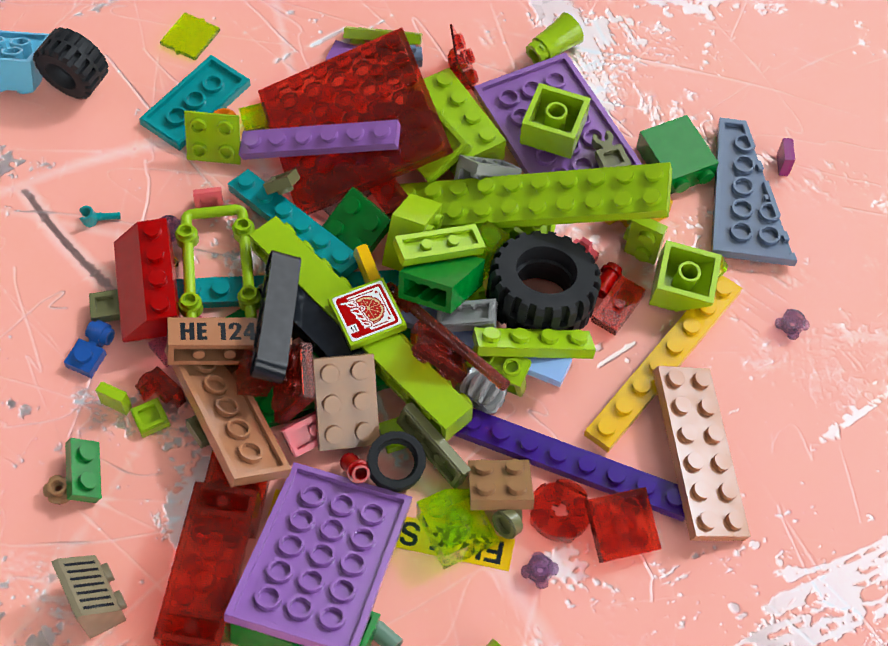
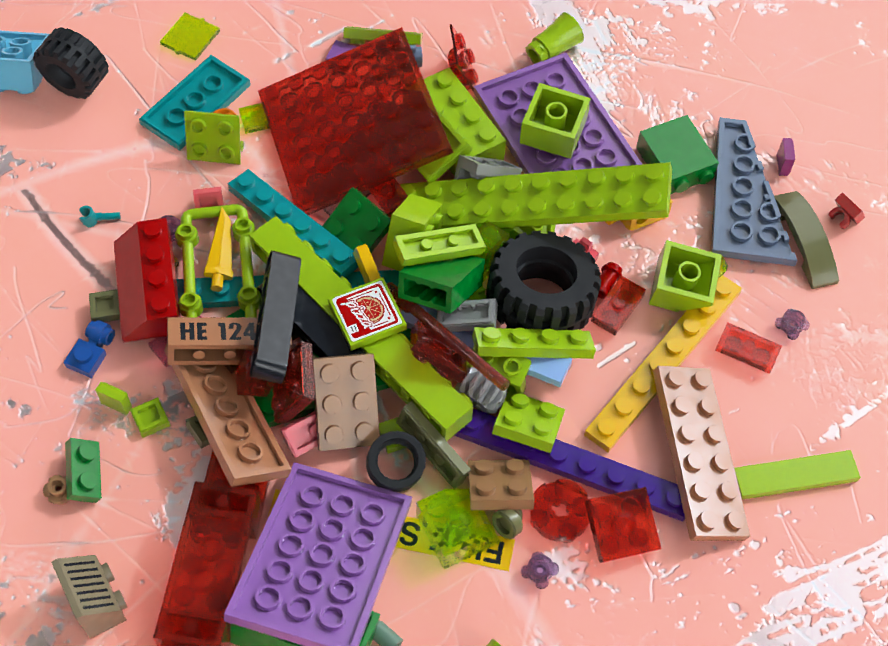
clear red bracket [135,366,186,409] -> none
medium lavender plate [239,119,401,160] -> none
olive plate [263,169,300,195] -> none
red pin [340,452,370,484] -> none
olive plate [591,130,632,168] -> none
lime bracket [623,218,668,265] -> none
none -> yellow bar [203,206,233,292]
none -> lime plate [492,390,565,453]
none -> clear red plate [715,322,782,374]
none -> lime tile [734,450,861,500]
none -> olive slope [774,191,839,289]
none -> red tile [829,192,865,229]

